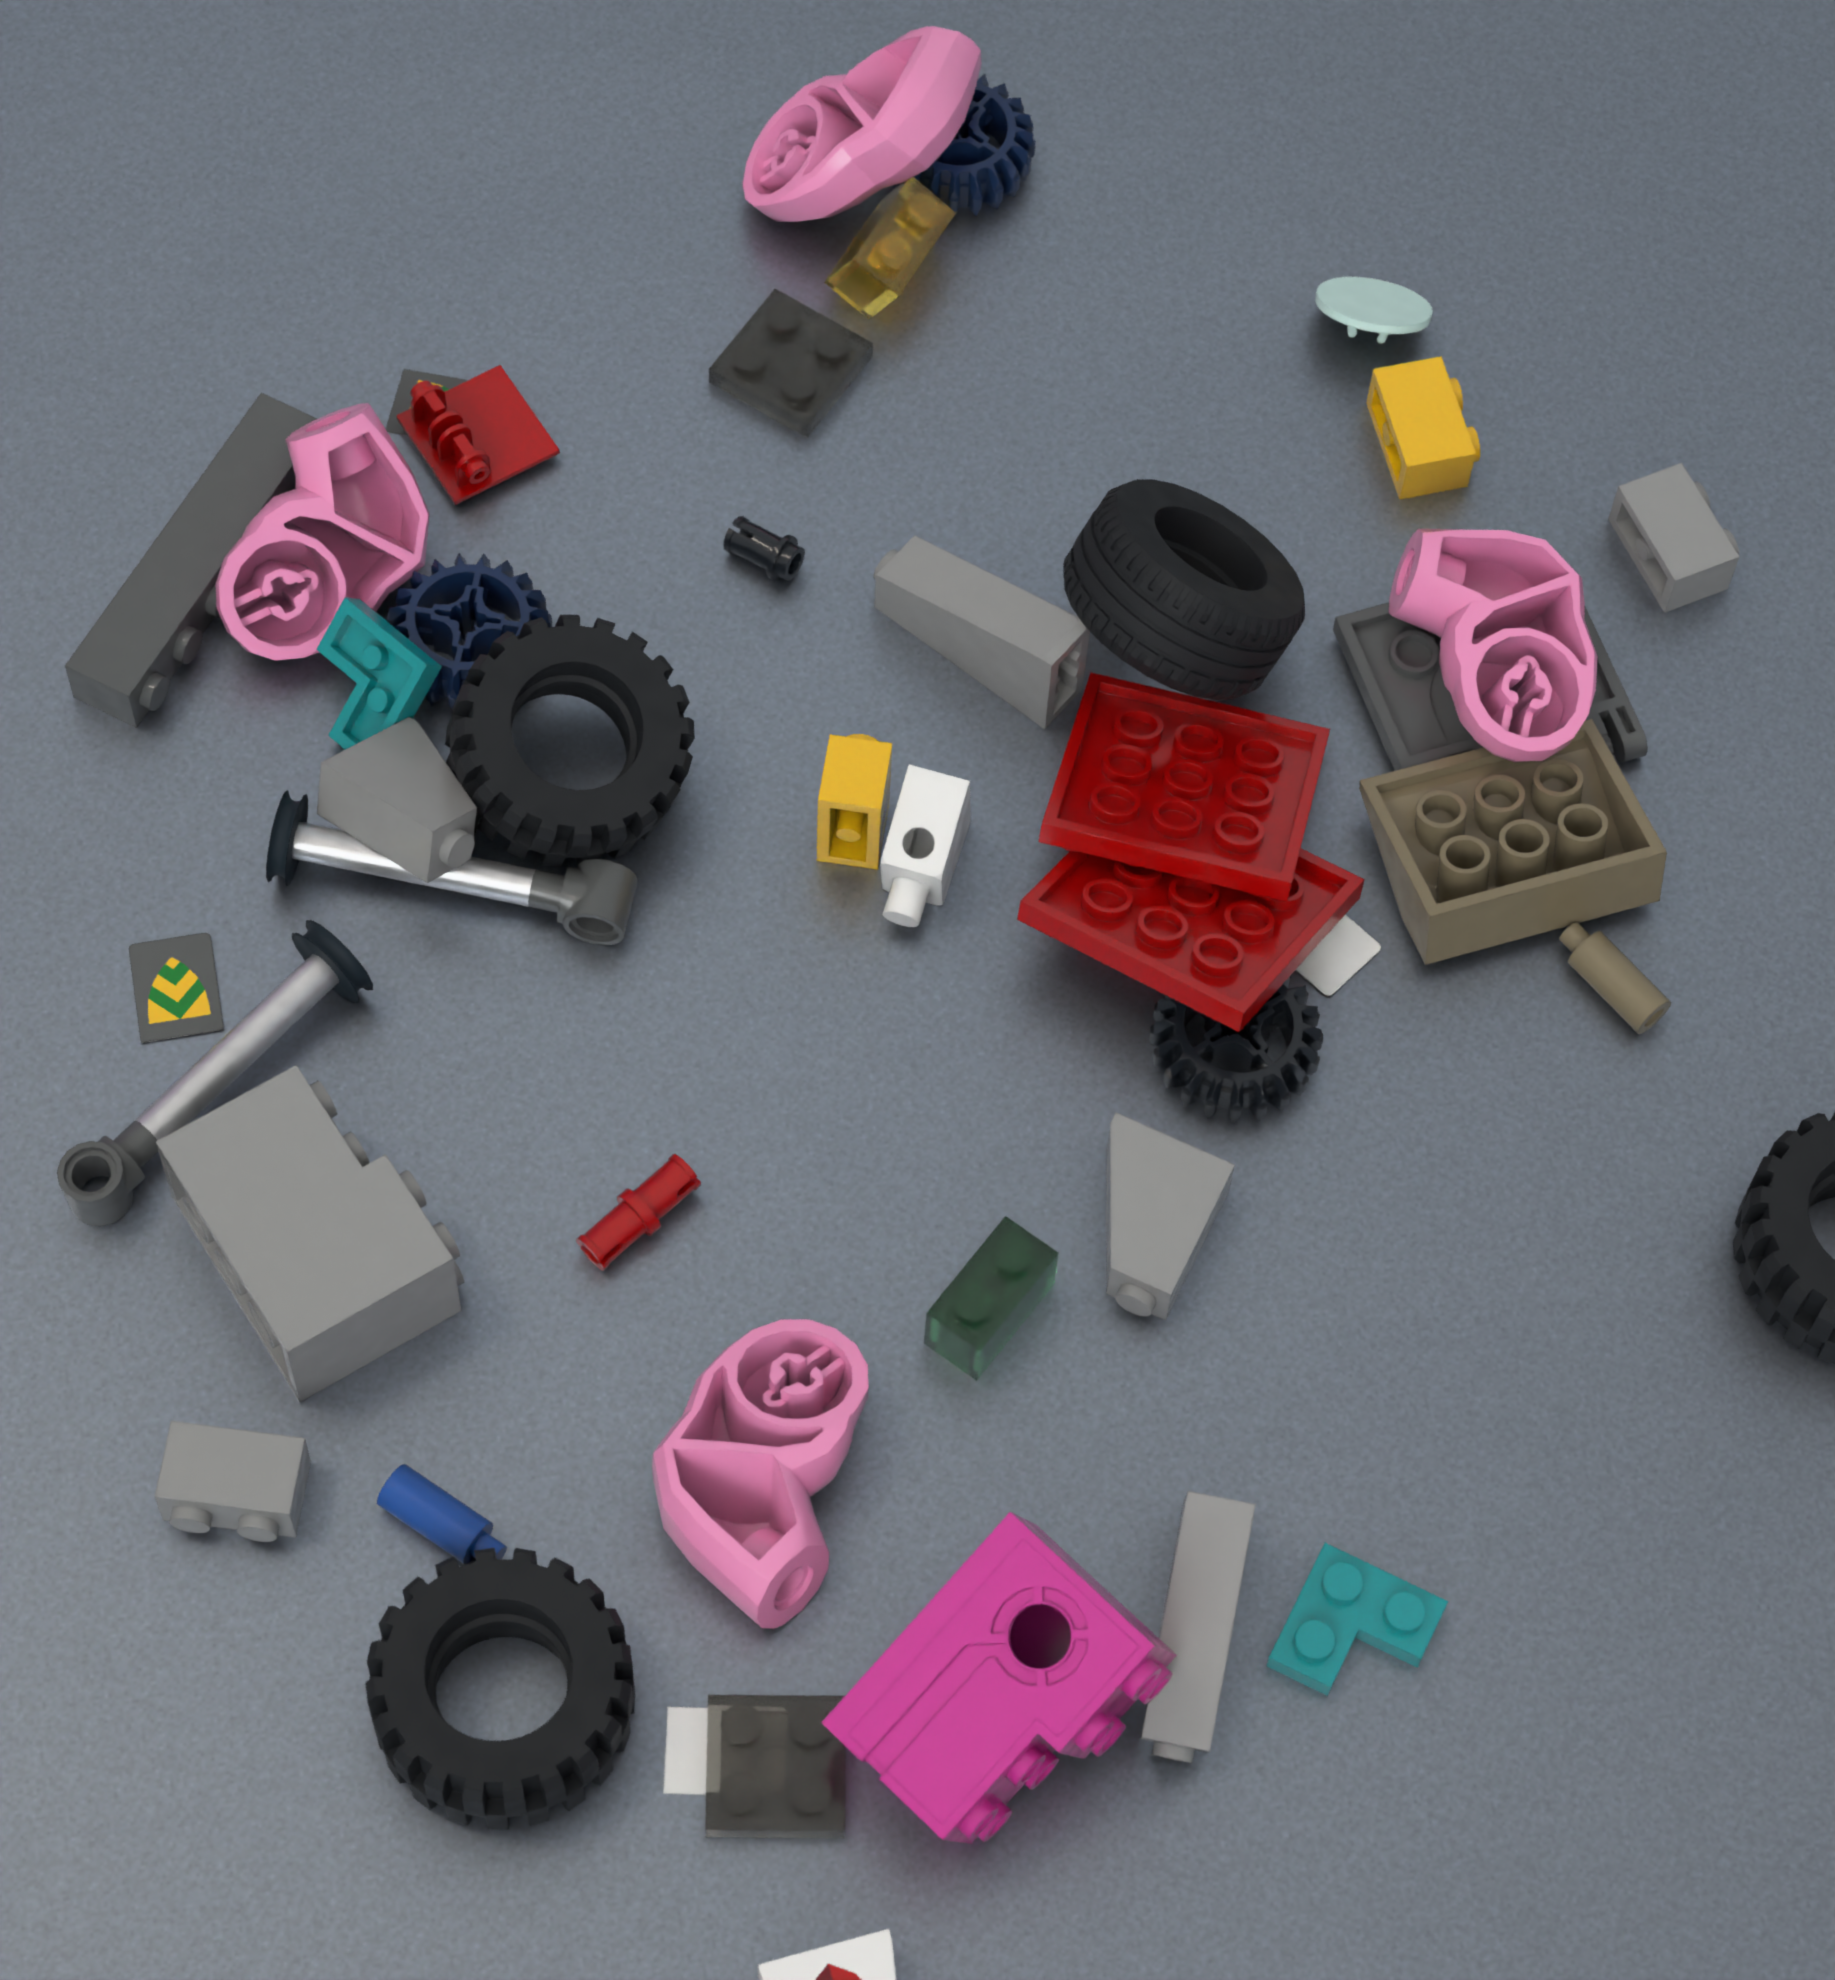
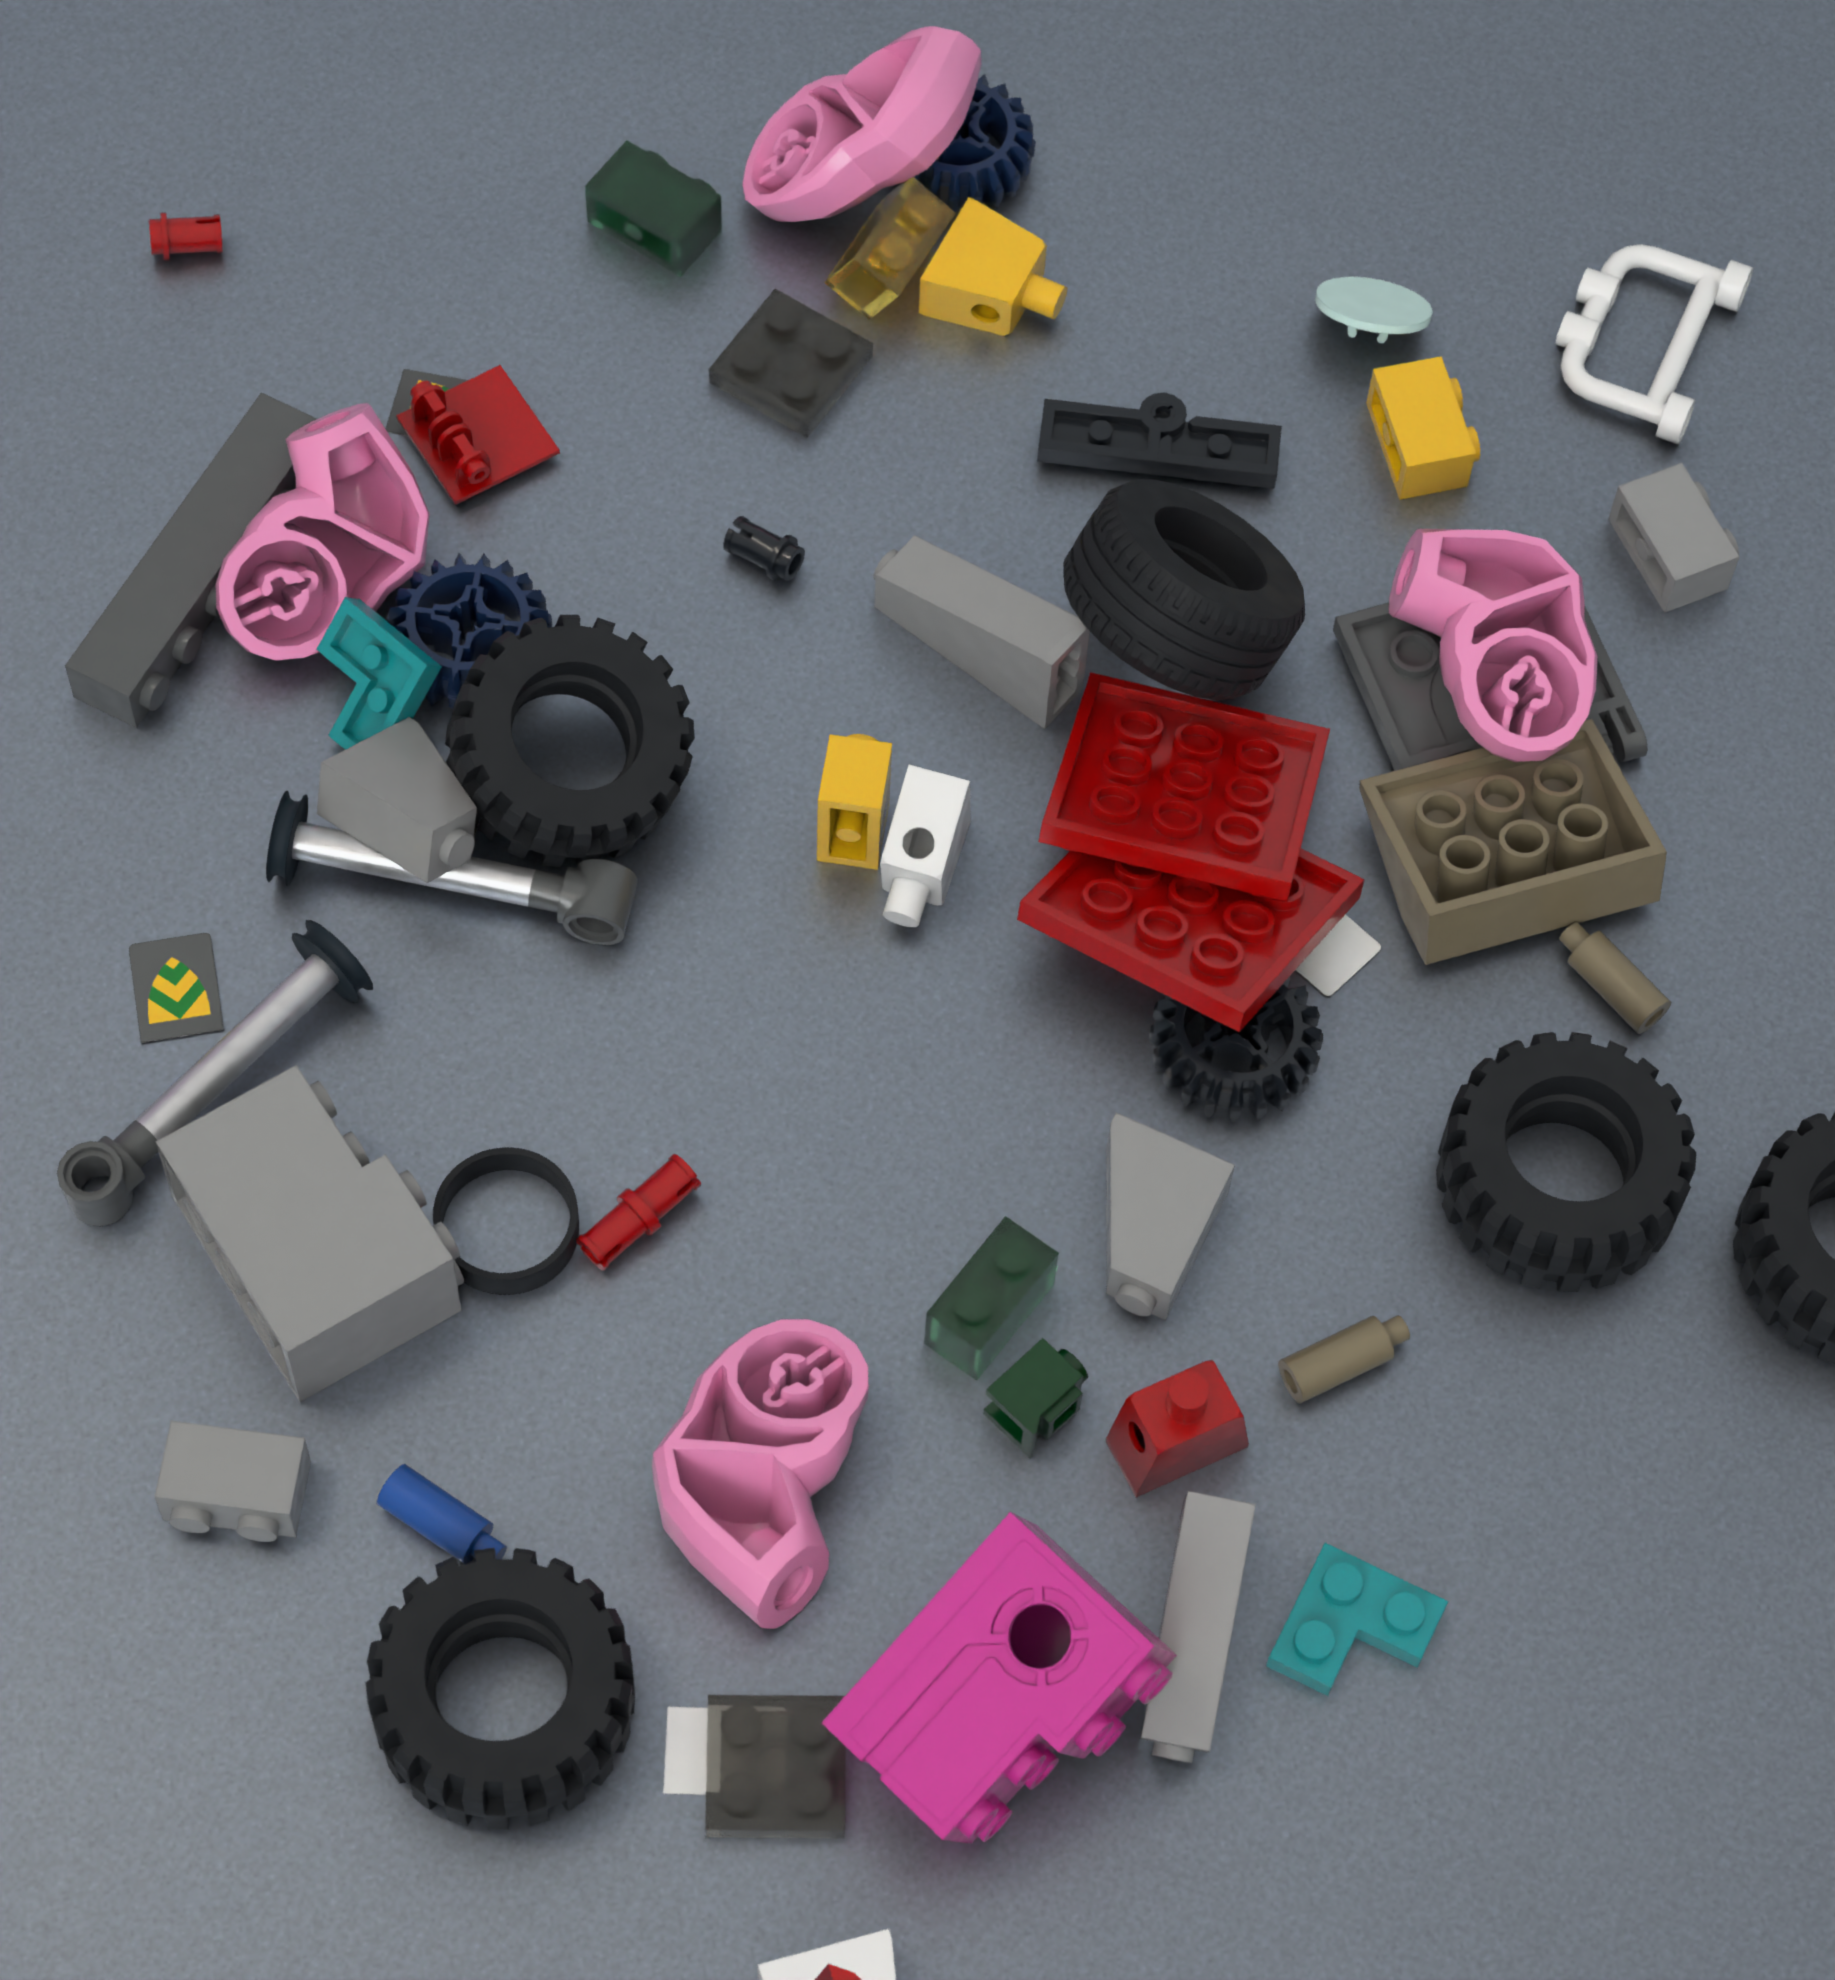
none -> red pin [149,212,223,260]
none -> black tyre [433,1147,579,1295]
none -> clear green brick [585,140,722,277]
none -> yellow torso [919,197,1068,336]
none -> dark green window [983,1338,1088,1459]
none -> black hinge [1037,393,1282,489]
none -> red torso [1106,1360,1249,1498]
none -> dark tan cylinder [1278,1315,1410,1404]
none -> black tyre [1436,1032,1697,1292]
none -> white bar [1556,244,1753,445]

